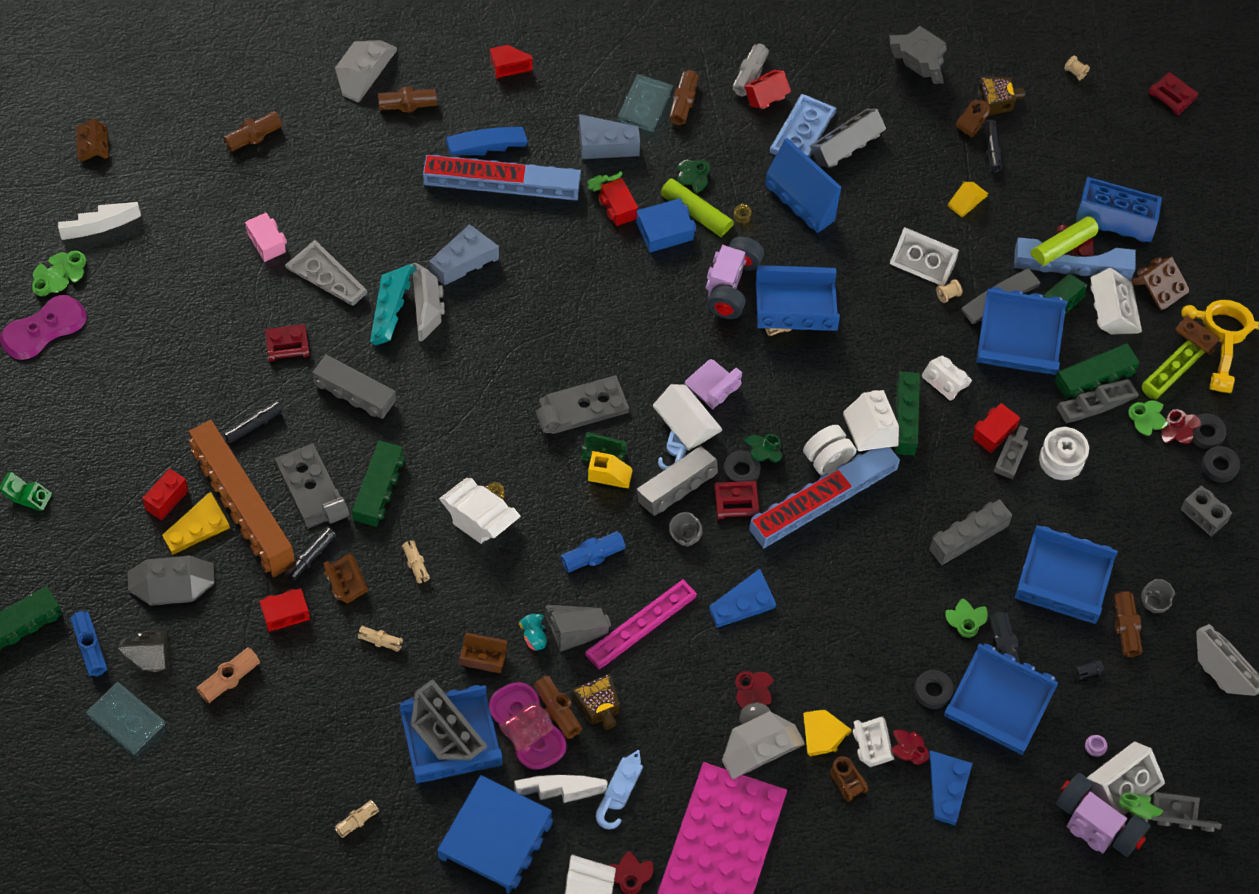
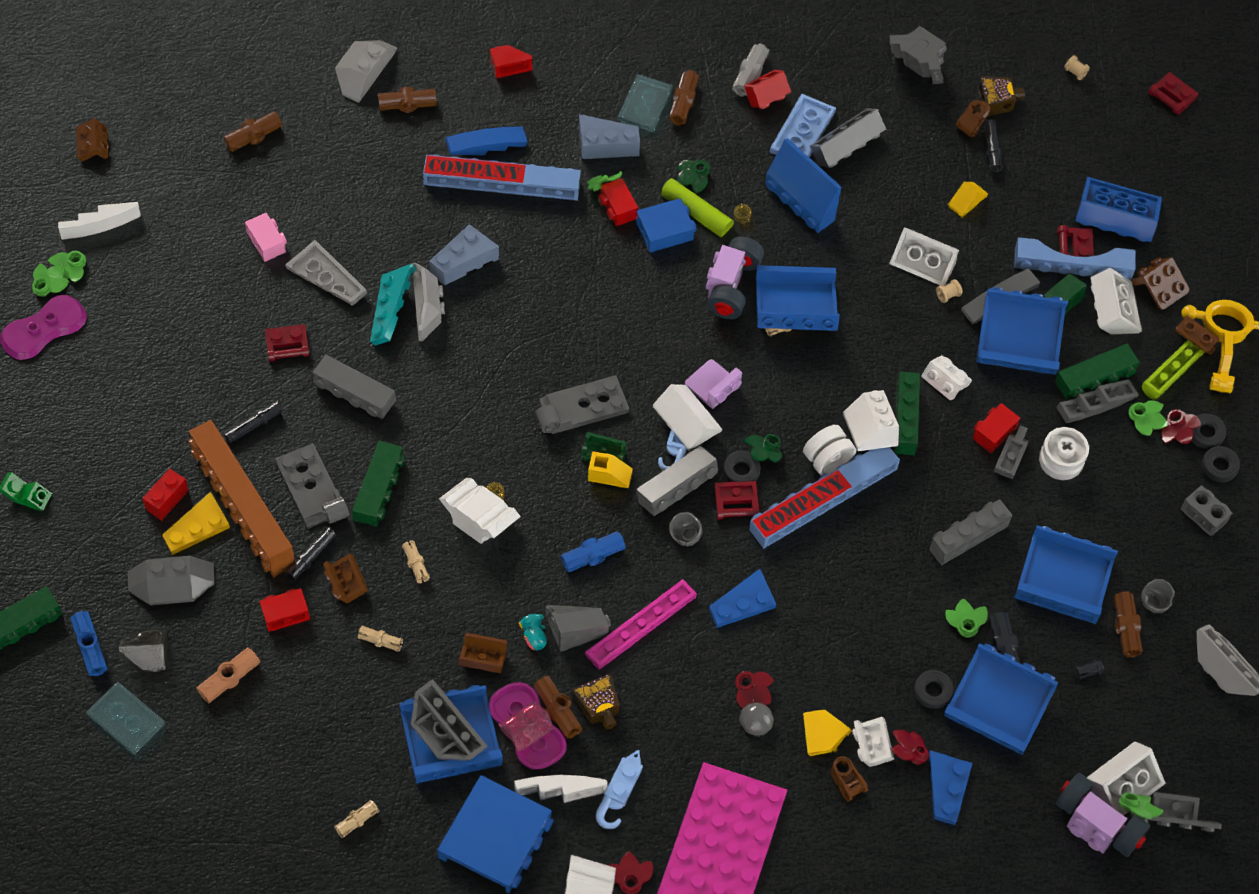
light grey wedge [722,712,805,780] -> none
lime brick [1030,216,1098,267] -> none
lavender plate [1085,735,1107,757] -> none

